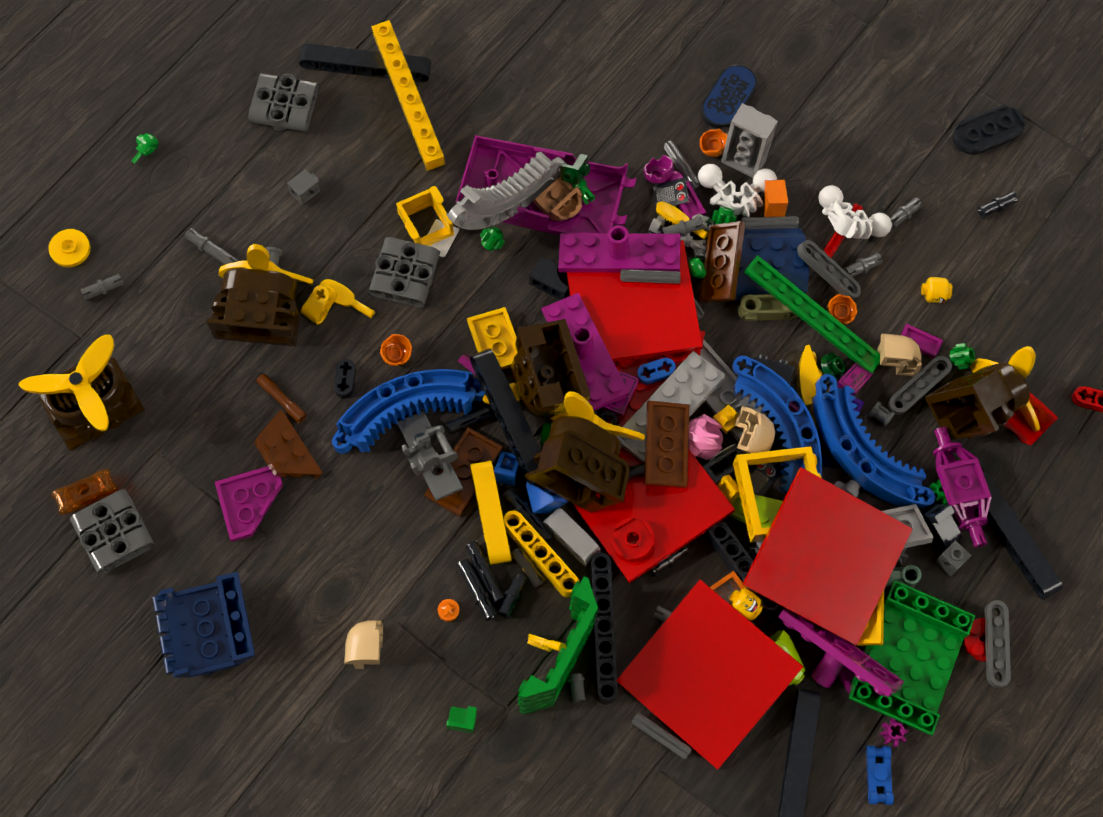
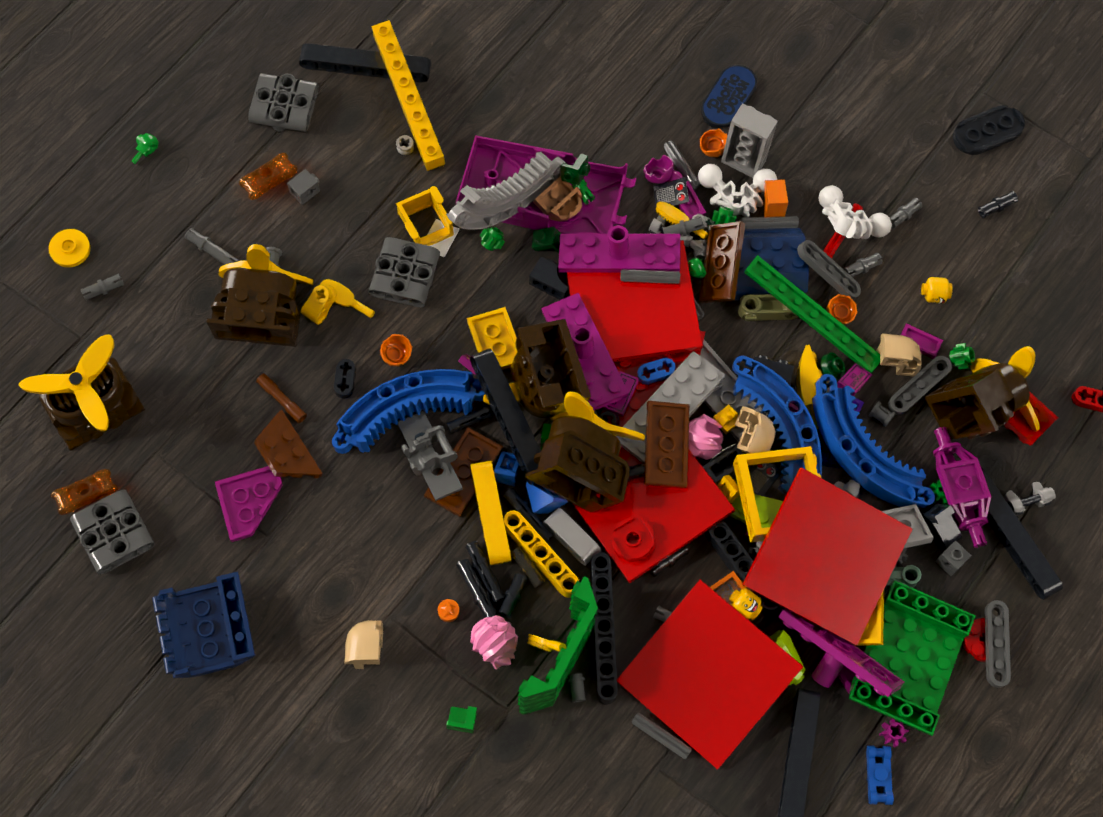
none -> clear orange piece [239,153,297,200]
none -> light grey bush [396,135,414,155]
none -> bright pink hair [470,615,518,669]
none -> dark green bracket [532,227,562,253]
none -> light grey piece [1004,482,1056,515]

